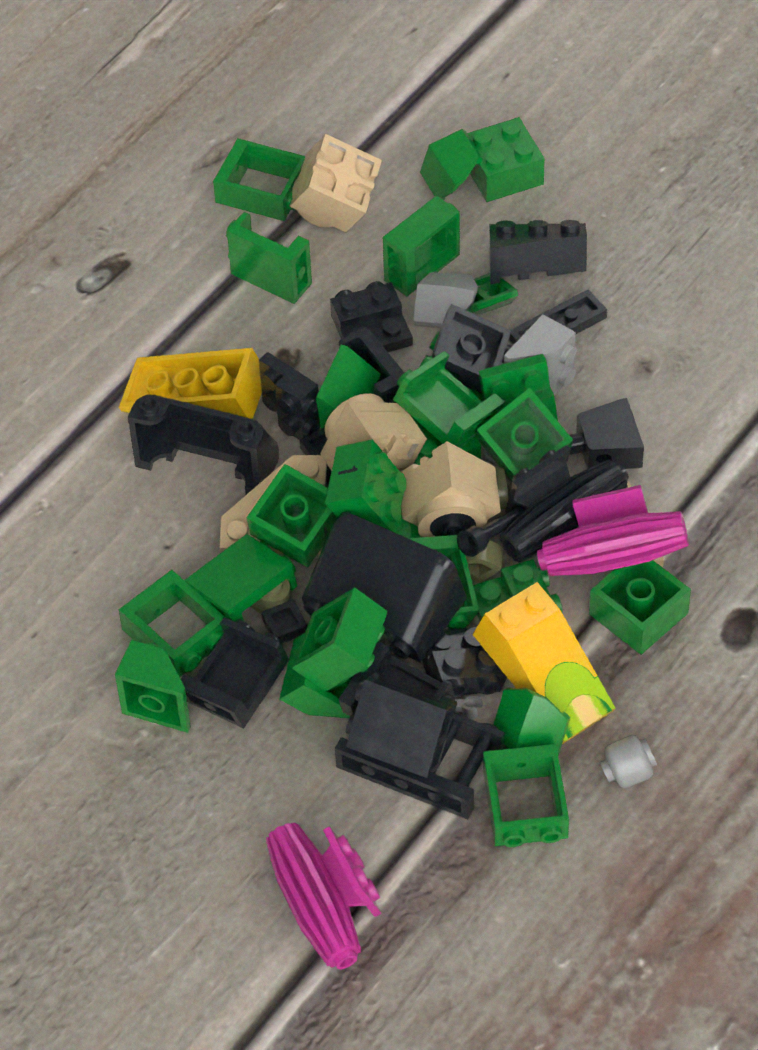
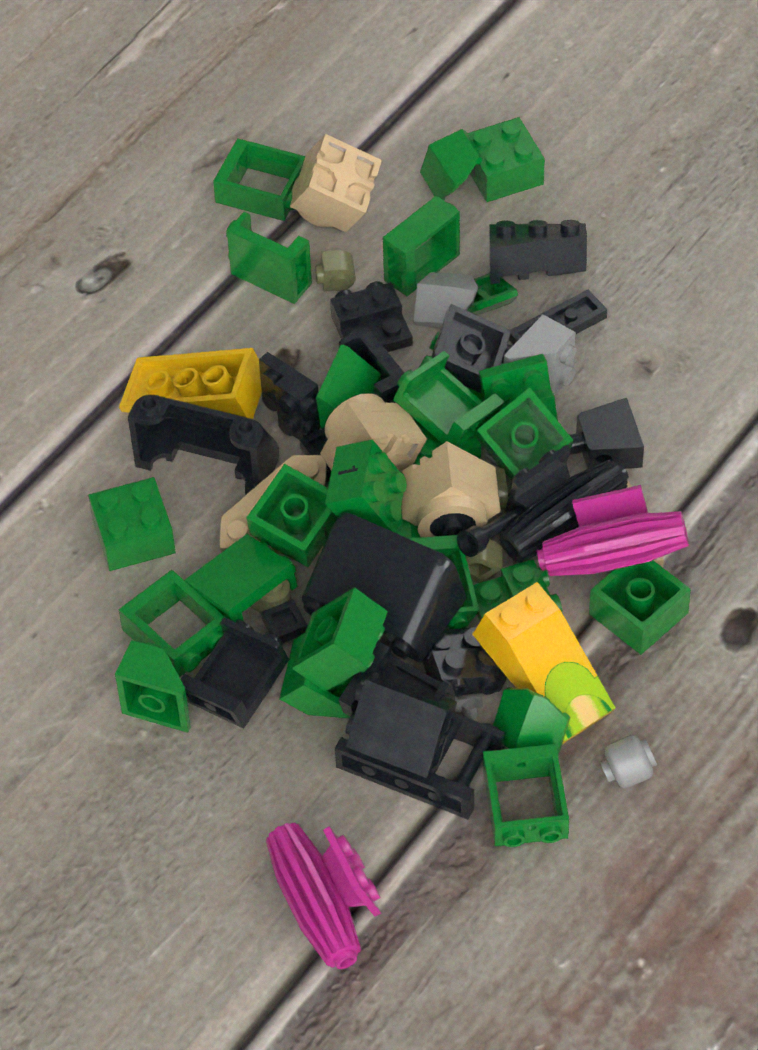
none -> green brick [88,477,176,571]
none -> olive plate [315,250,356,292]

